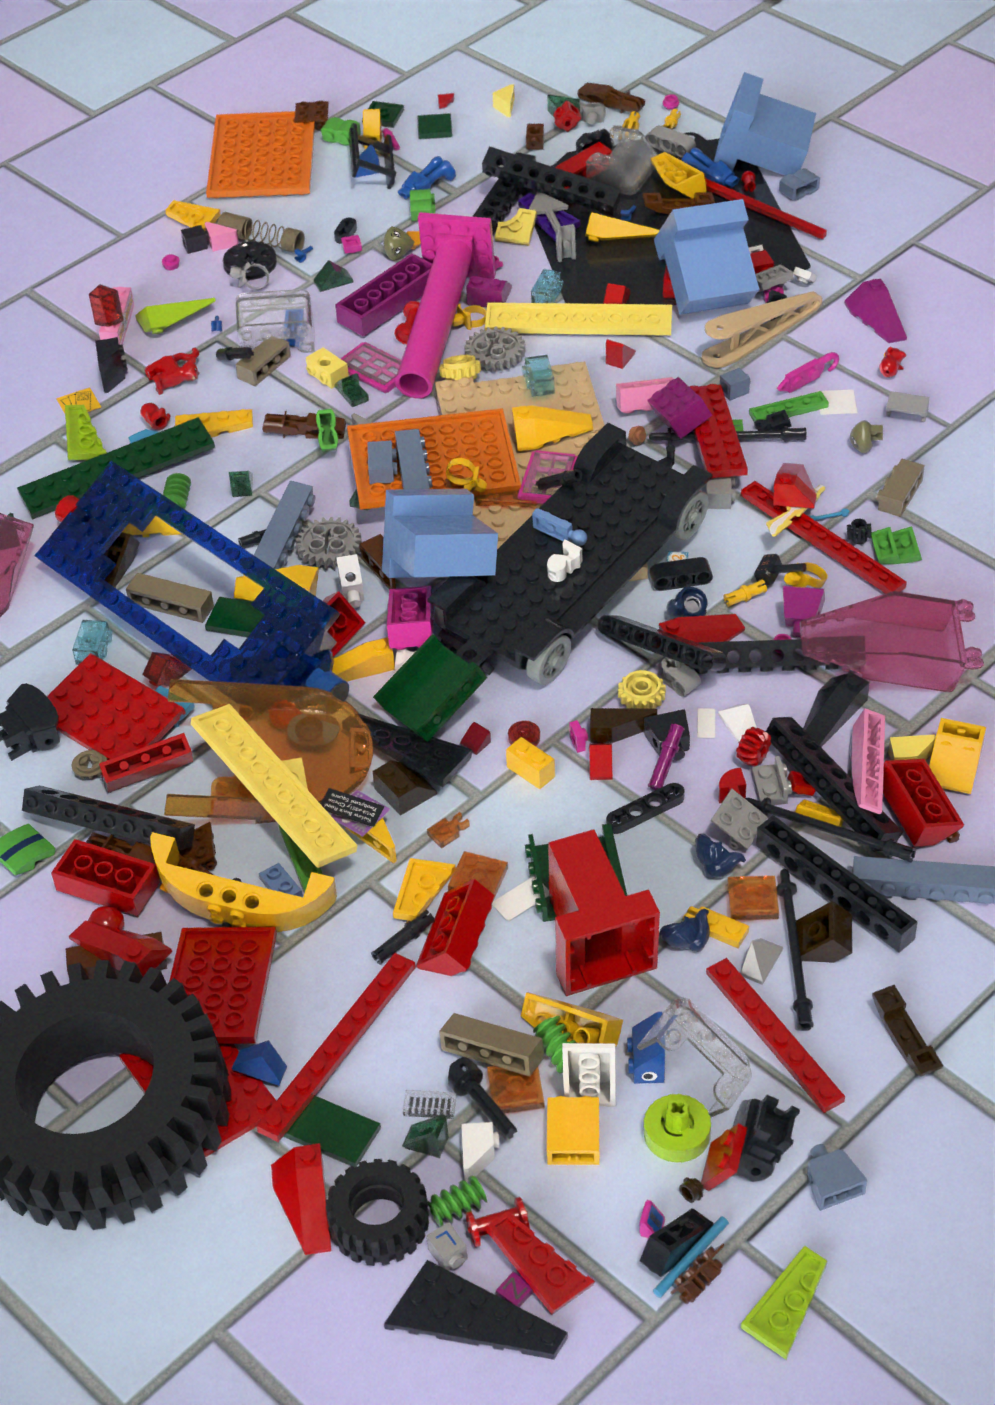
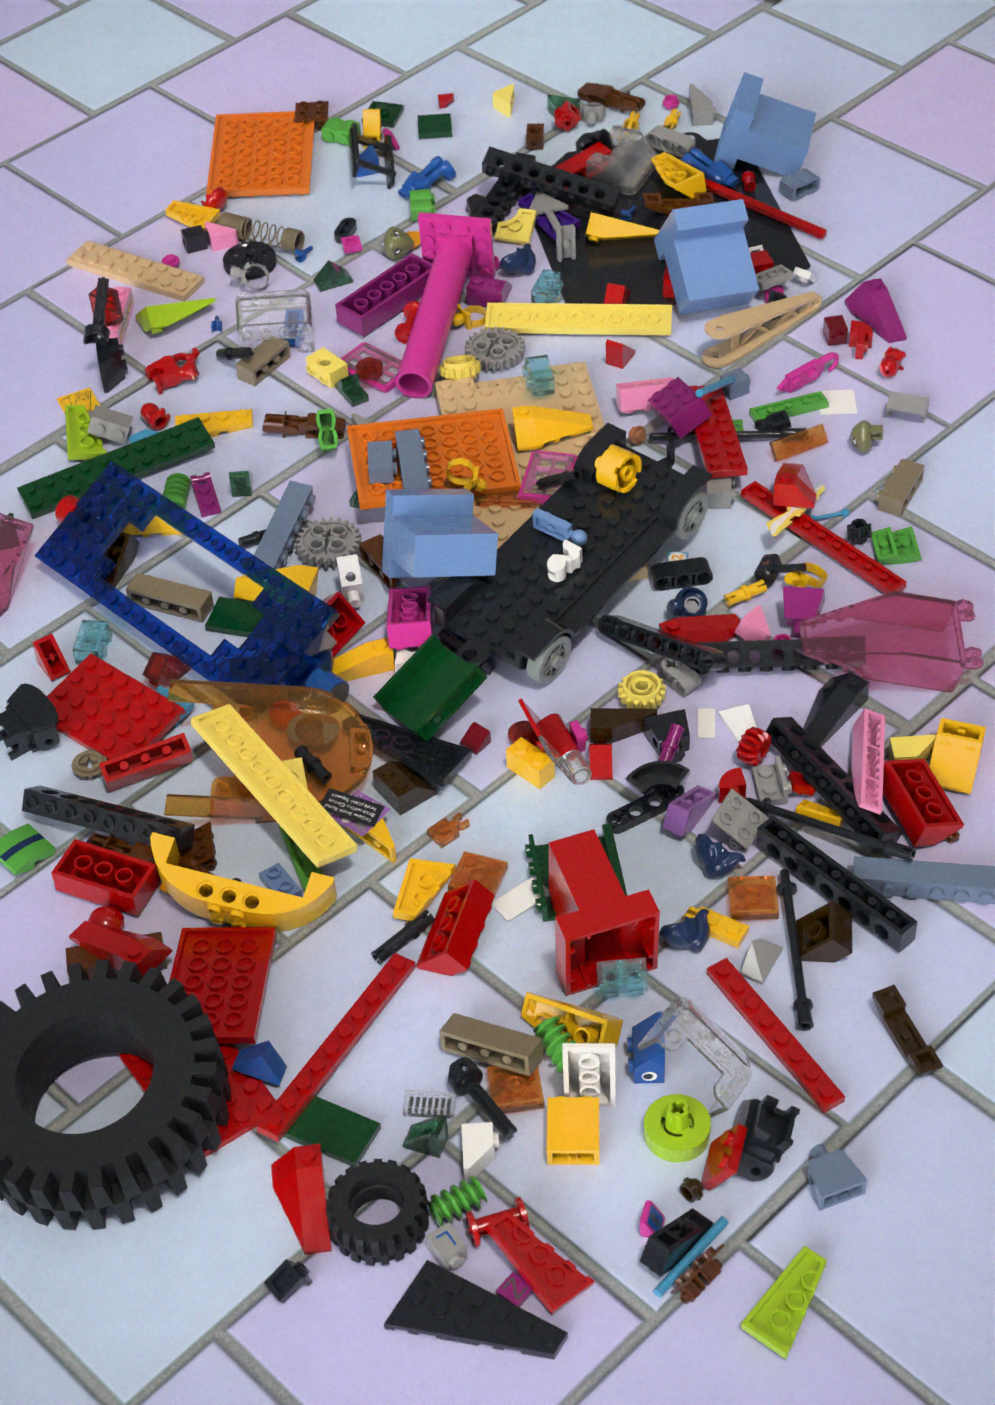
none -> red slope [32,633,71,681]
none -> tan plate [66,241,205,302]
none -> black piece [83,277,110,347]
none -> light grey brick [87,405,133,444]
none -> magenta plate [190,472,221,517]
none -> red hair [201,187,228,210]
none -> black bracket [264,1259,313,1303]
none -> black pin [294,745,332,784]
none -> clear red plate [355,357,384,381]
none -> black slope [466,194,486,217]
none -> dark blue hair [500,244,536,275]
none -> door [518,698,592,785]
none -> yellow brick [595,444,642,493]
none -> clear light blue brick [596,958,649,998]
none -> black brick [626,761,691,795]
none -> medium lavender slope [662,785,718,837]
none -> light grey slope [689,84,716,126]
none -> dark azure bar [696,375,735,397]
none -> bright pink slope [735,605,771,641]
none -> clear orange tile [769,423,828,462]
none -> dark red brick [823,315,848,346]
none -> red brick [849,320,873,360]

